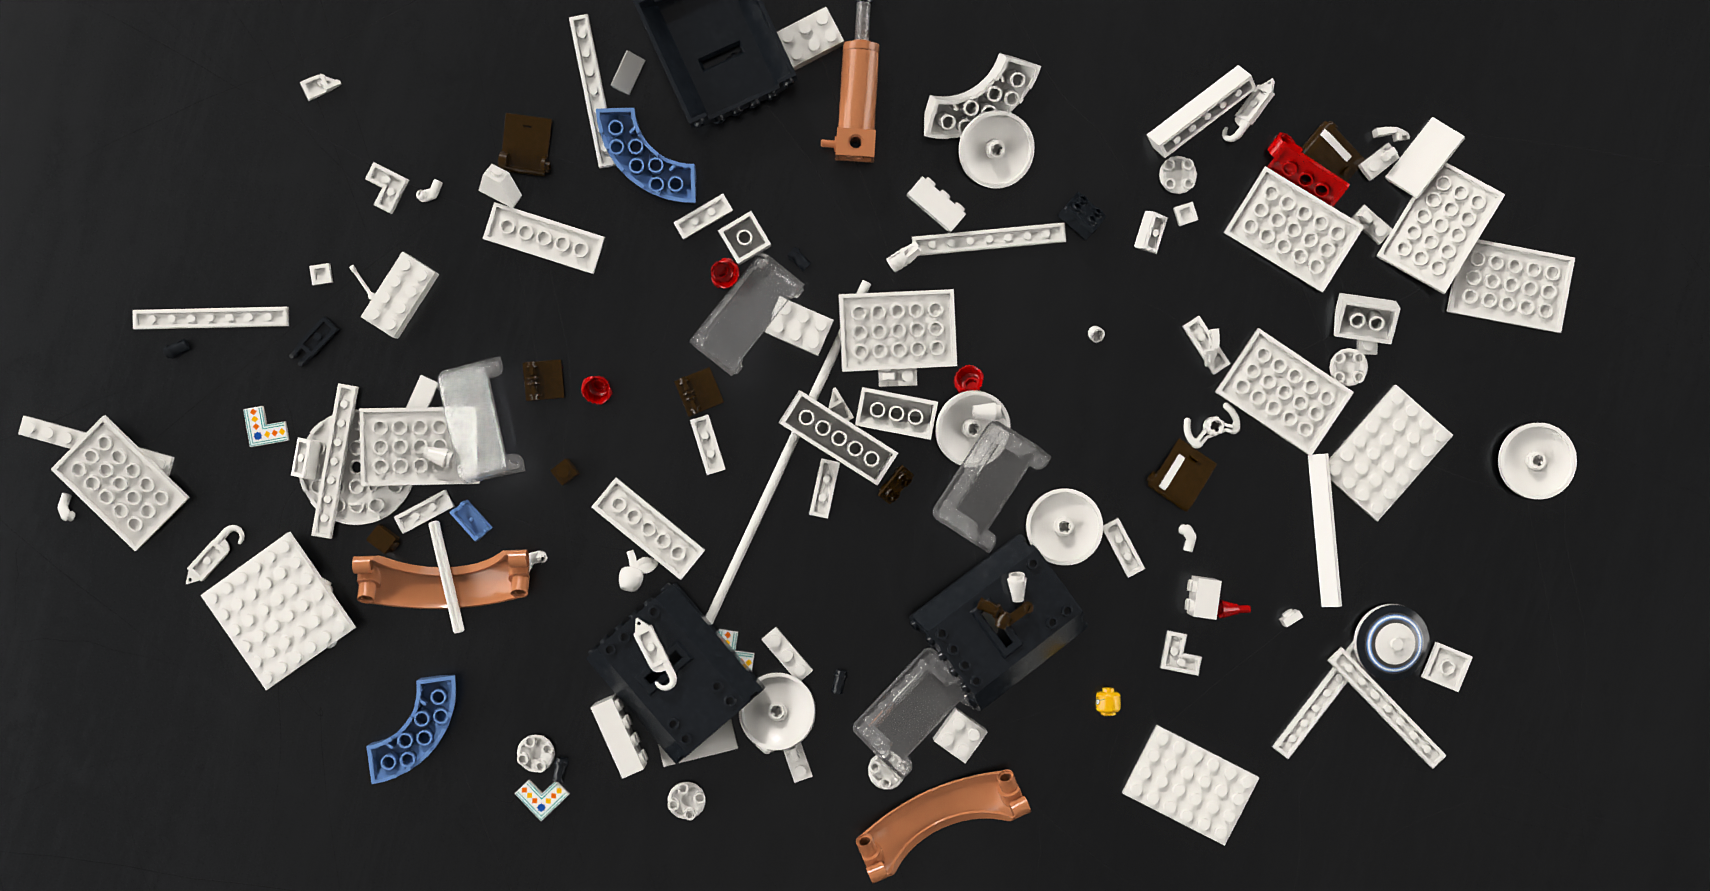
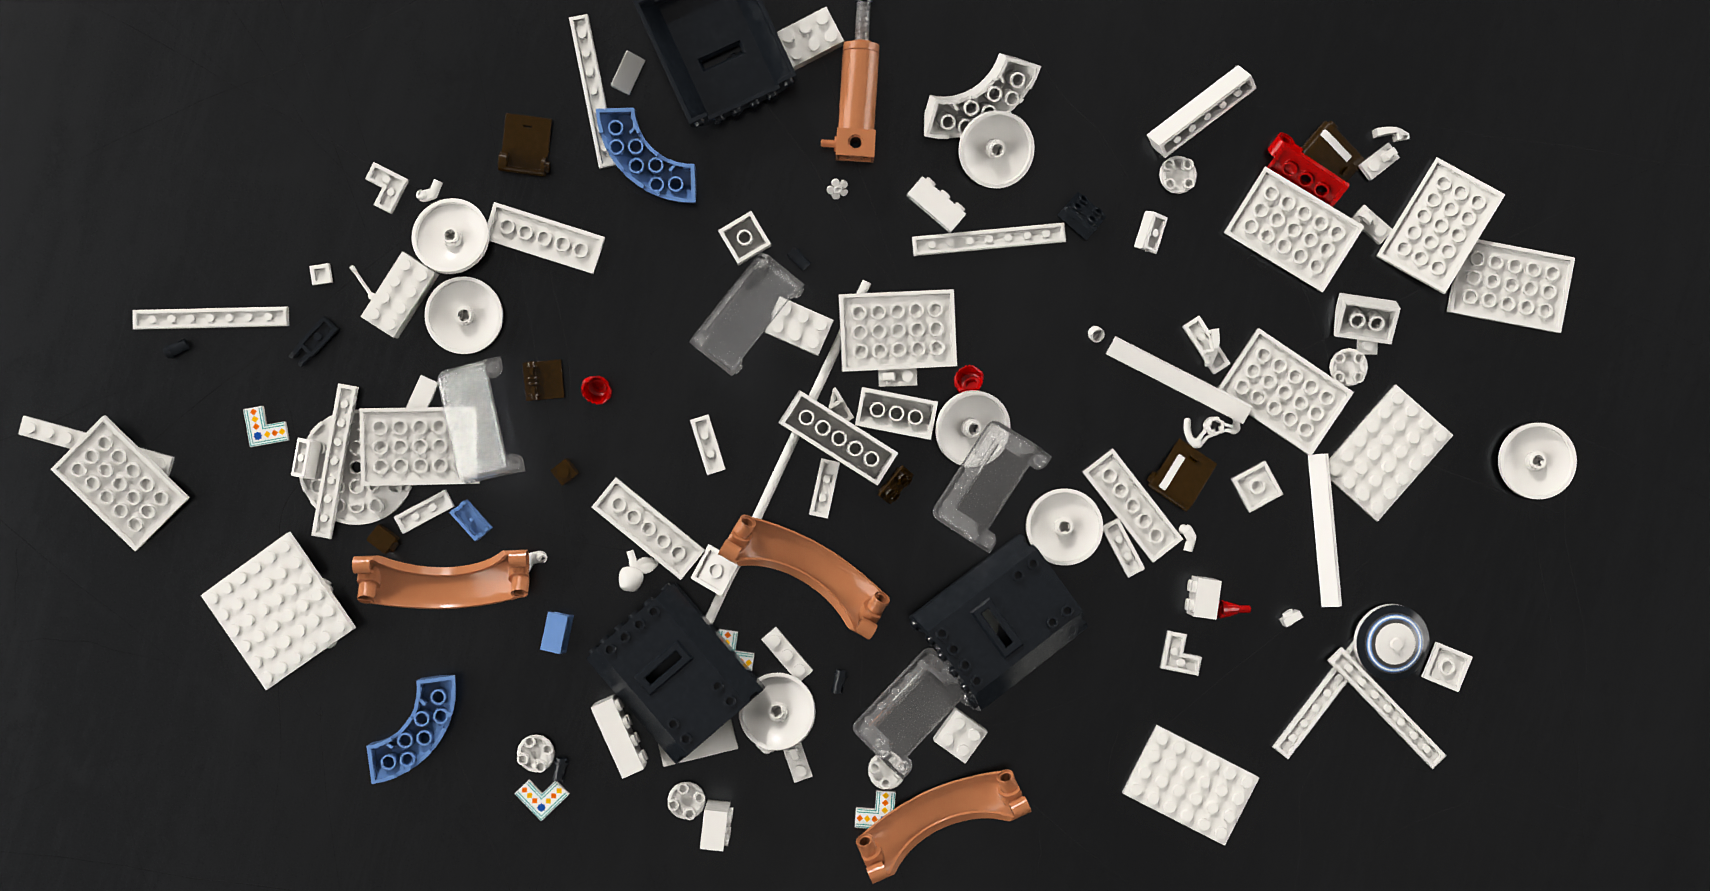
white arm [57,493,75,521] -> none
white plate [186,525,245,584] -> none
white slope [300,73,342,101] -> none
white cone [423,447,454,468] -> none
white axle [428,521,465,633] -> none
white slope [479,164,522,208] -> none
white plate [633,618,677,691] -> none
white plate [674,194,733,240] -> none
dark brown hinge [674,367,724,417] -> none
red hair [710,258,740,289] -> none
white hinge [886,242,922,273] -> none
white cone [972,402,1001,422] -> none
dark brown pin [976,597,1034,630] -> none
white cone [1007,572,1027,602] -> none
yellow head [1096,687,1121,716] -> none
white plate [1173,202,1198,226] -> none
white plate [1222,78,1275,142] -> none
white tile [1385,117,1465,199] -> none
none -> white dish [412,198,490,274]
none -> white dish [425,277,503,354]
none -> medium blue hinge [540,612,574,654]
none -> white plate [691,544,740,597]
none -> white brick [700,799,734,851]
none -> nougat panel [718,515,890,640]
none -> white plant [827,178,848,199]
none -> white tile [855,789,896,828]
none -> white plate [1082,448,1183,562]
none -> white tile [1106,336,1252,424]
none -> white tile [1231,461,1283,513]

